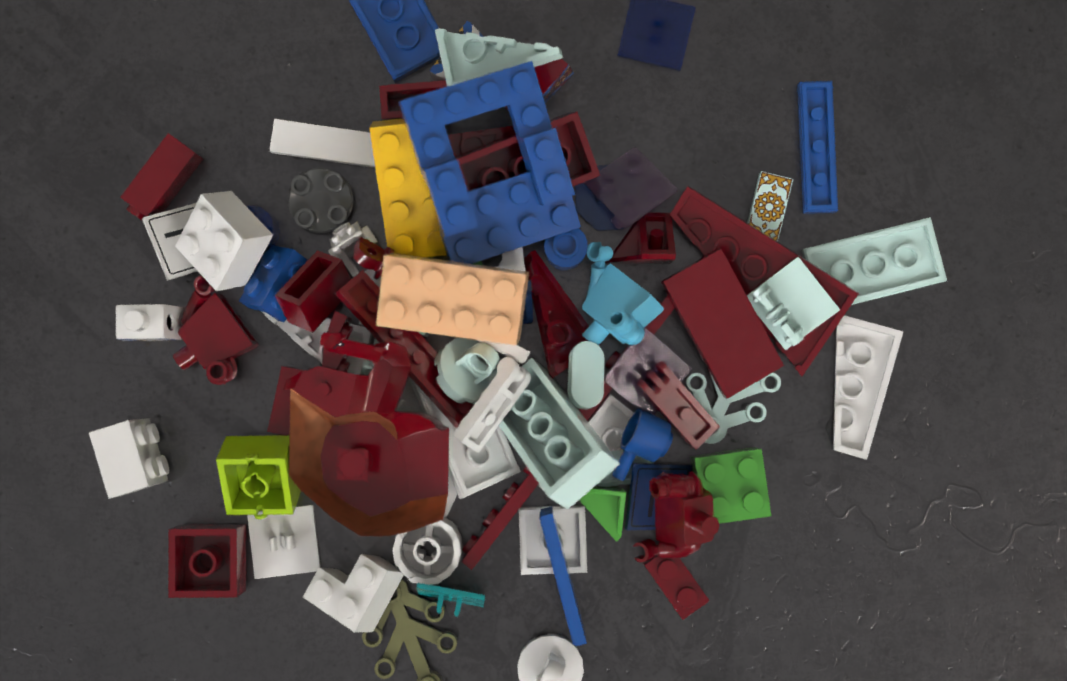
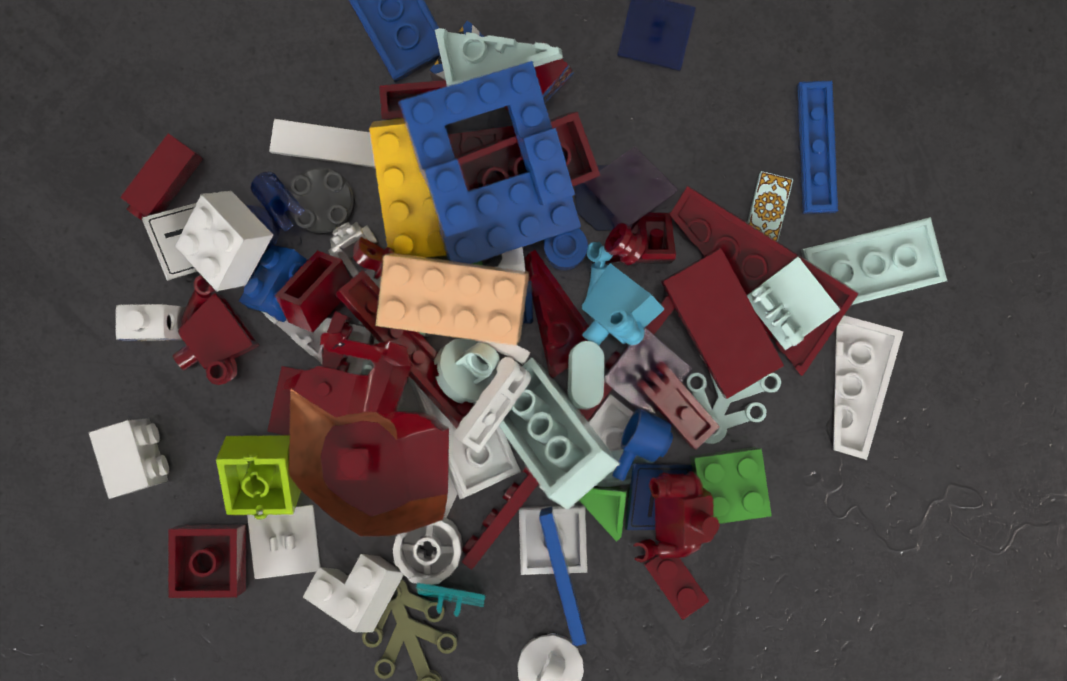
none -> clear blue hinge [250,171,305,232]
none -> dark red wheel [604,223,647,265]

